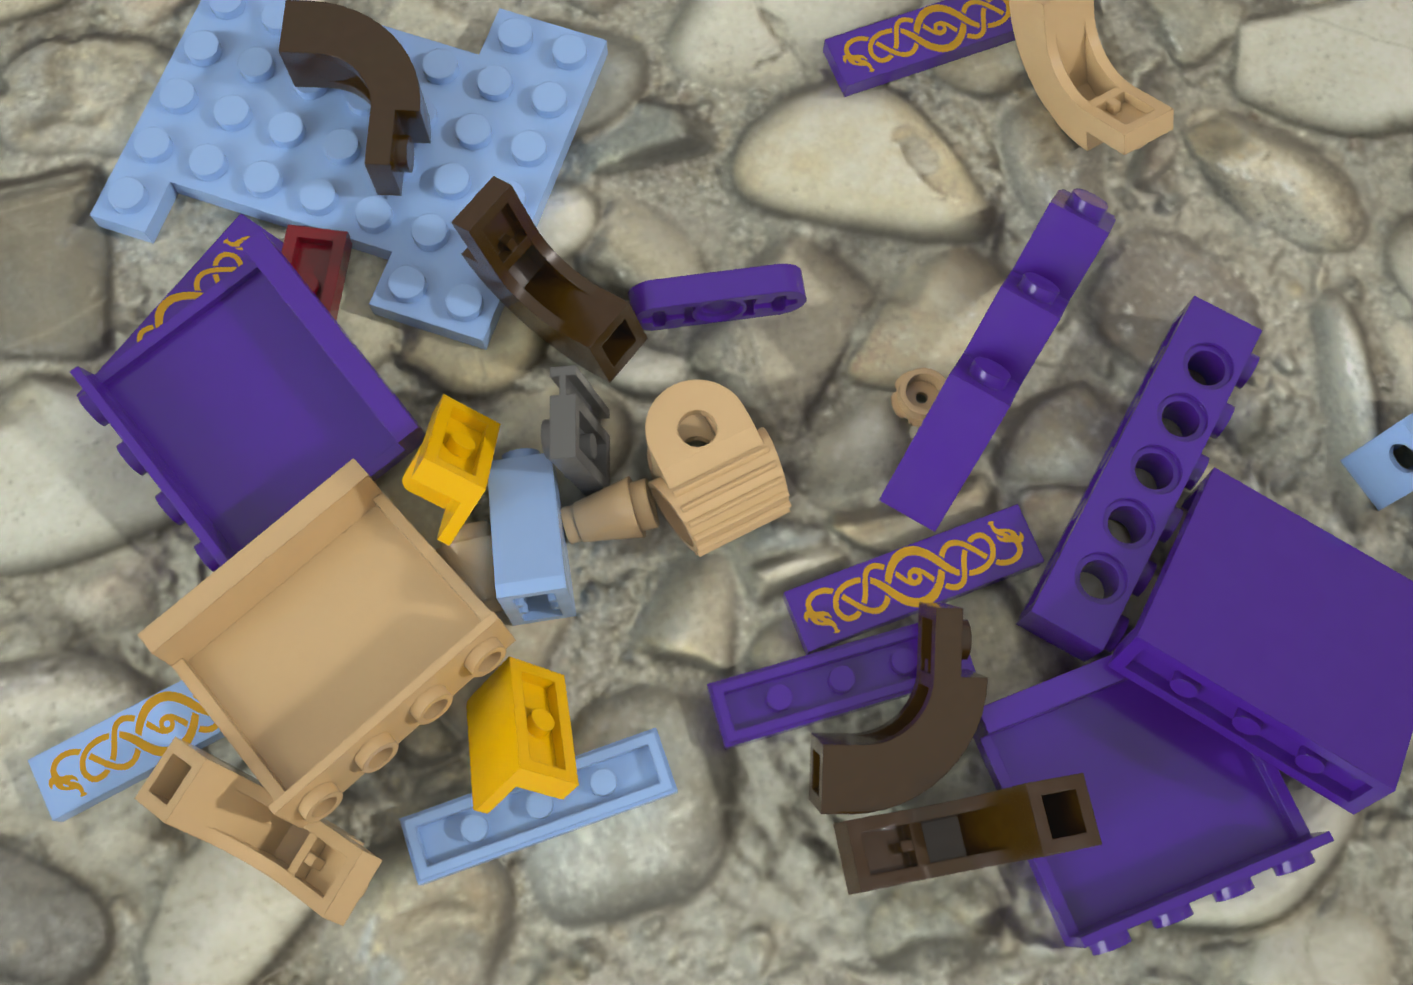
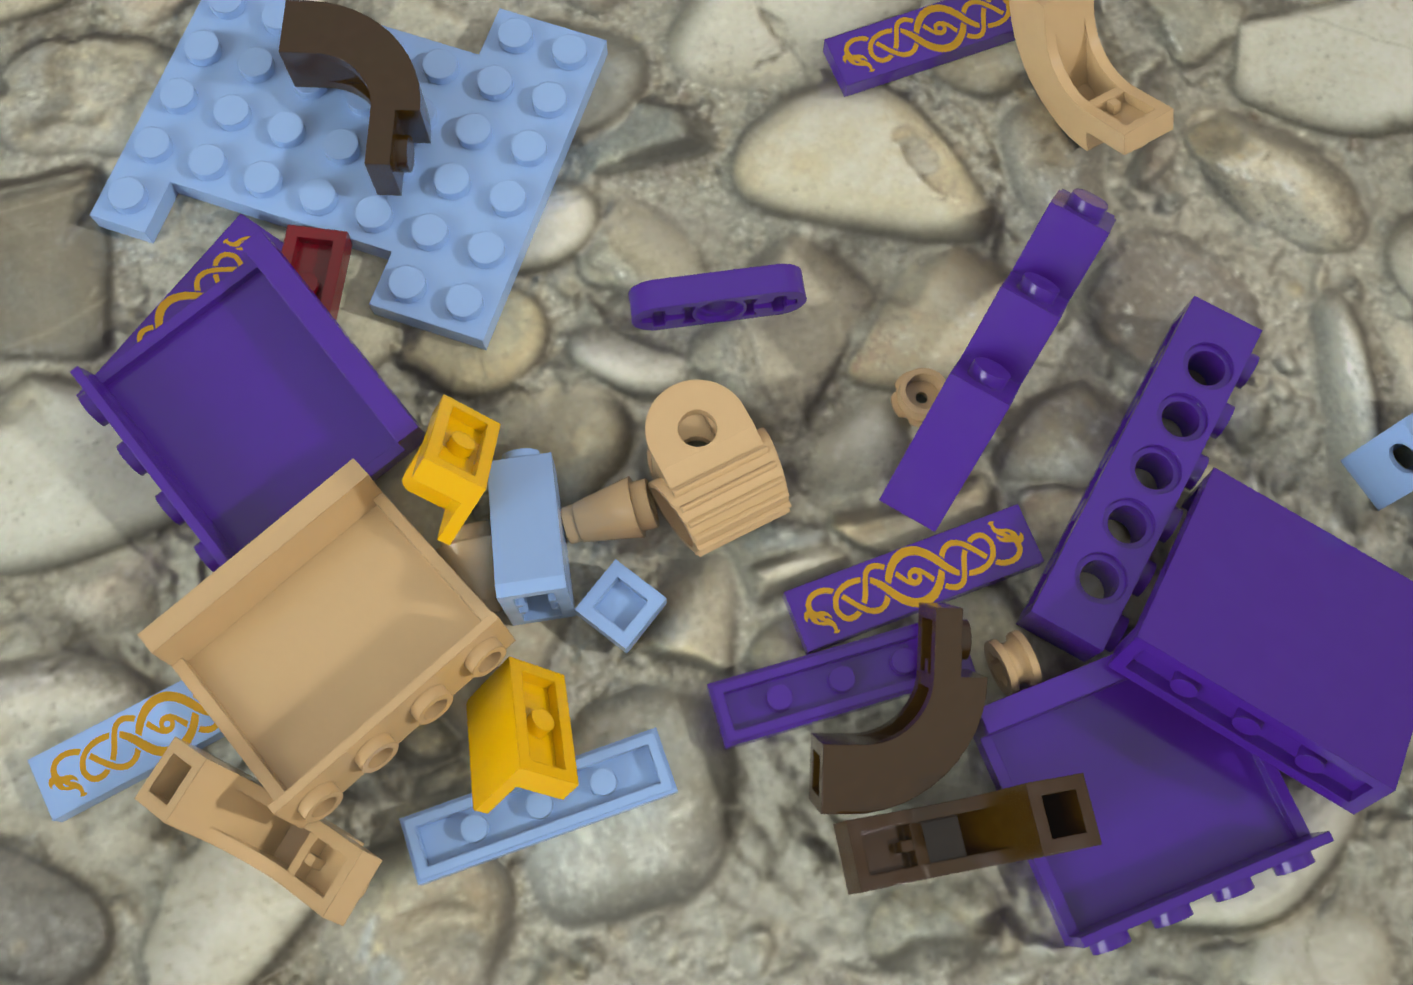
dark brown arch [451,176,648,383] -> none
dark grey plate [541,365,610,497] -> none
none -> light blue plate [575,559,667,654]
none -> tan bush [984,630,1042,696]

